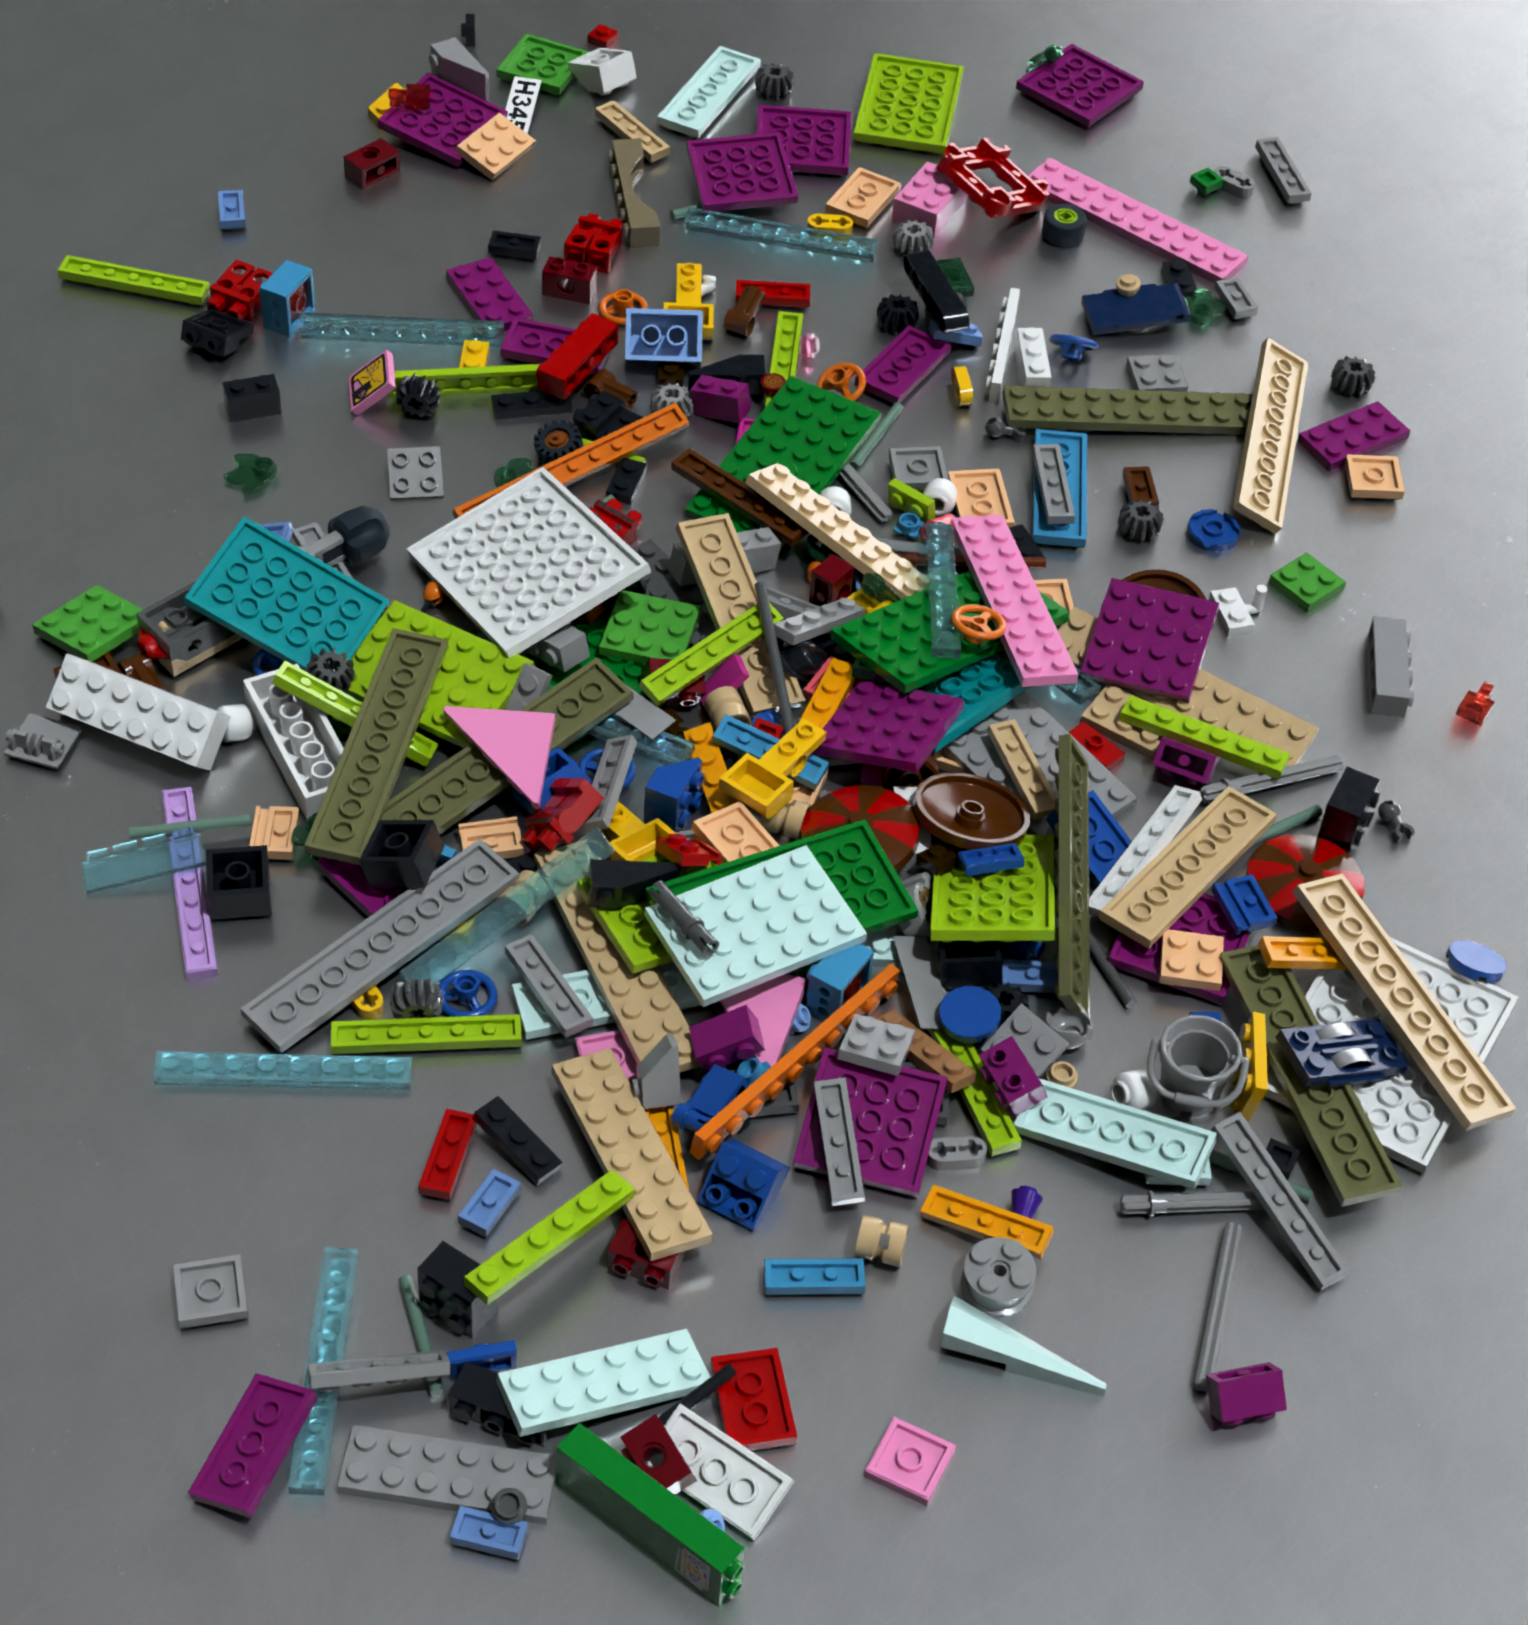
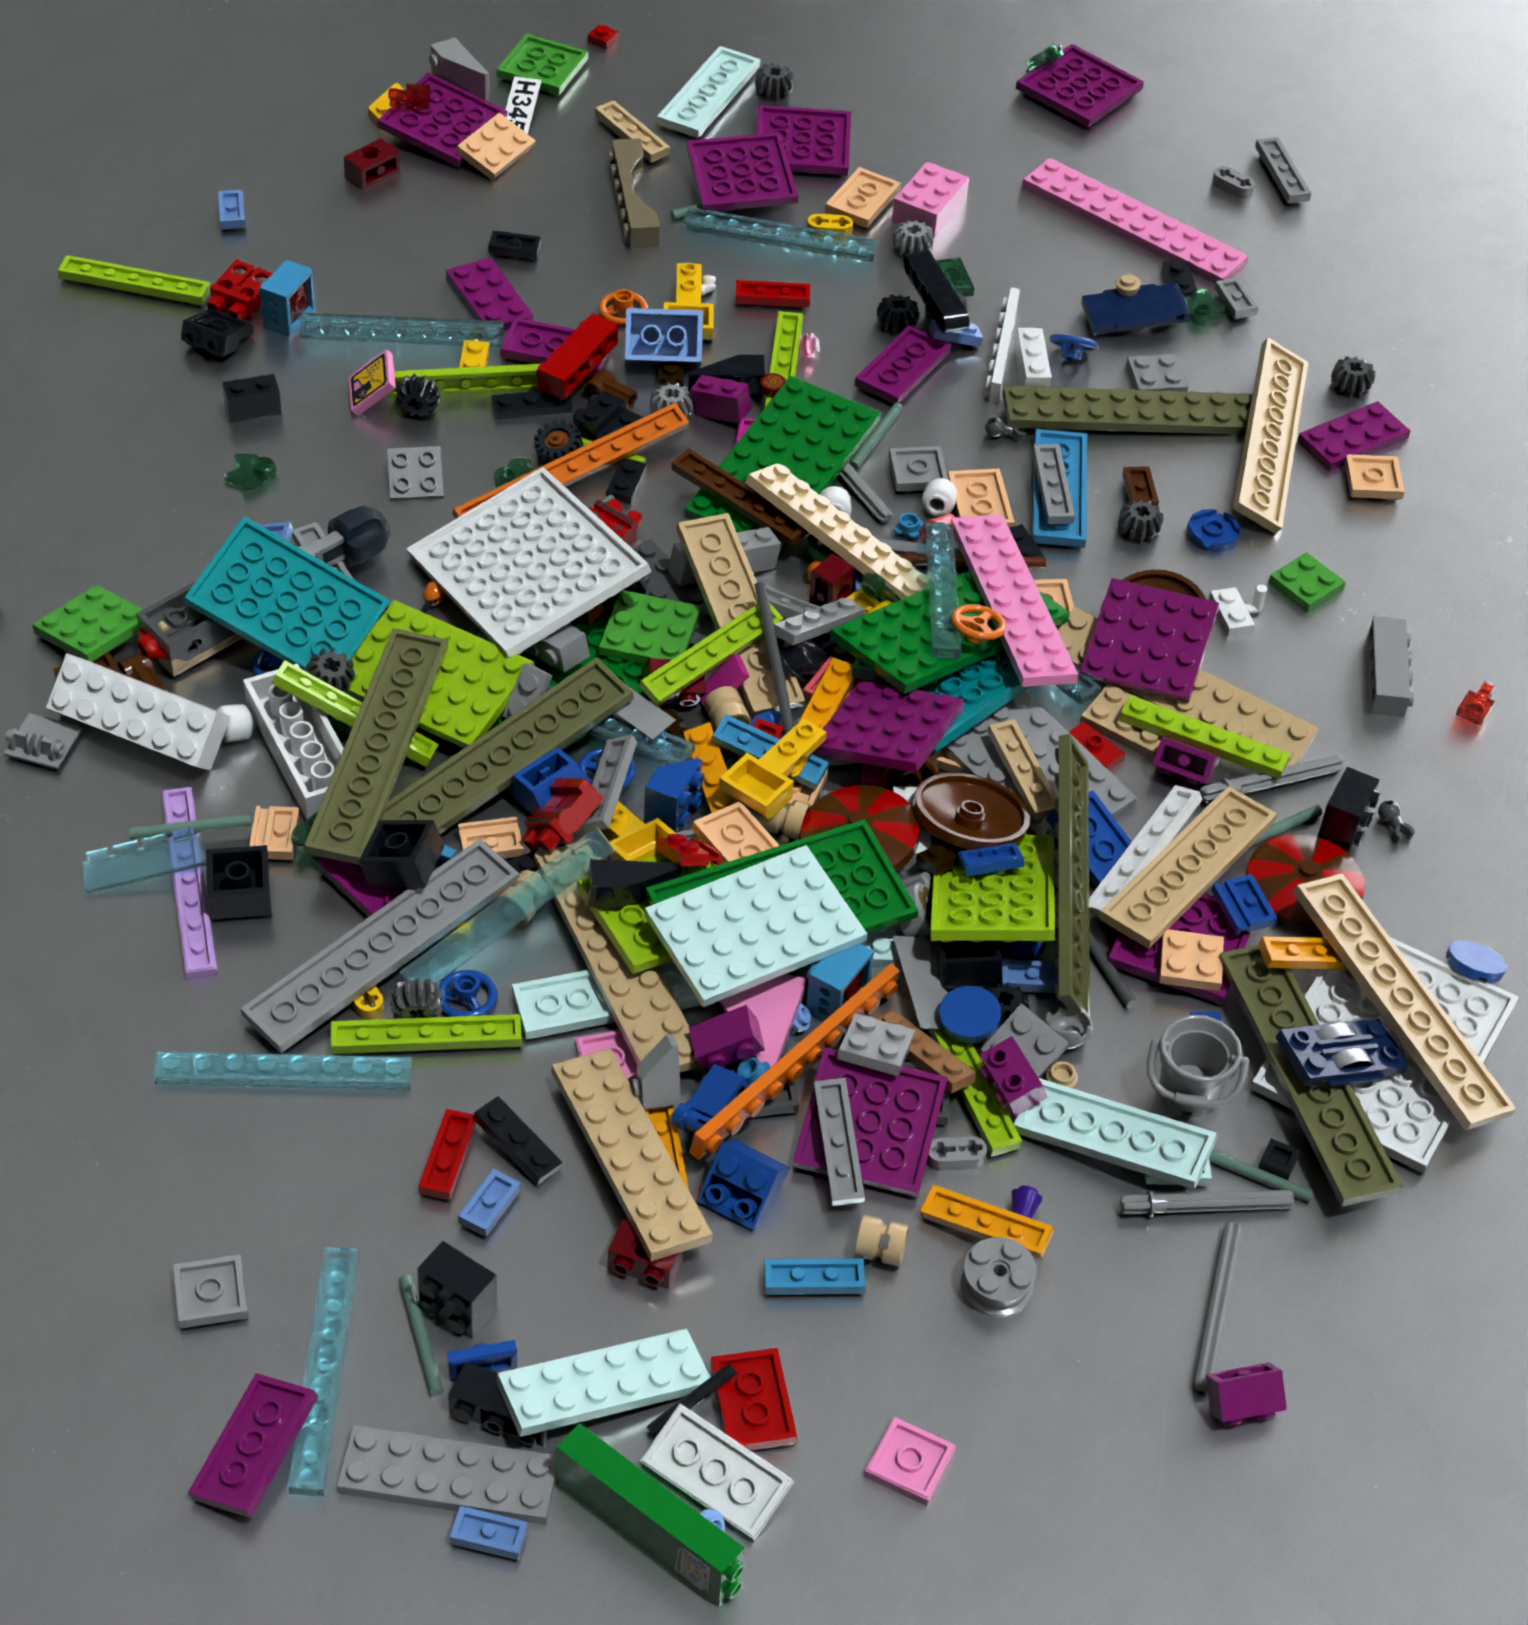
light grey plate [307,1350,451,1392] -> none
bright pink tile [443,706,556,809] -> none
black plate [461,14,475,47] -> none
lime plate [464,1169,635,1305] -> none
dark grey plate [491,1488,527,1524] -> none
light grey plate [505,934,593,1038] -> none
dark red brick [542,256,597,305] -> none
red hips [564,213,623,274] -> none
white slope [568,48,637,96] -> none
dark red brick [620,1414,697,1495] -> none
dark grey pin [648,881,719,956] -> none
reddish brown piece [723,285,765,337] -> none
orange piece [817,362,866,401] -> none
lime plate [853,53,964,154] -> none
lime plate [888,478,936,523] -> none
red plate [936,138,1050,219] -> none
light aqua wedge [940,1296,1107,1397] -> none
yellow beam [951,366,973,406] -> none
black wheel [1042,204,1087,248] -> none
white head [1110,1069,1158,1110] -> none
green plate [1189,168,1224,195] -> none
light grey plate [1211,1112,1350,1291] -> none
yellow plate [1230,1012,1268,1123] -> none

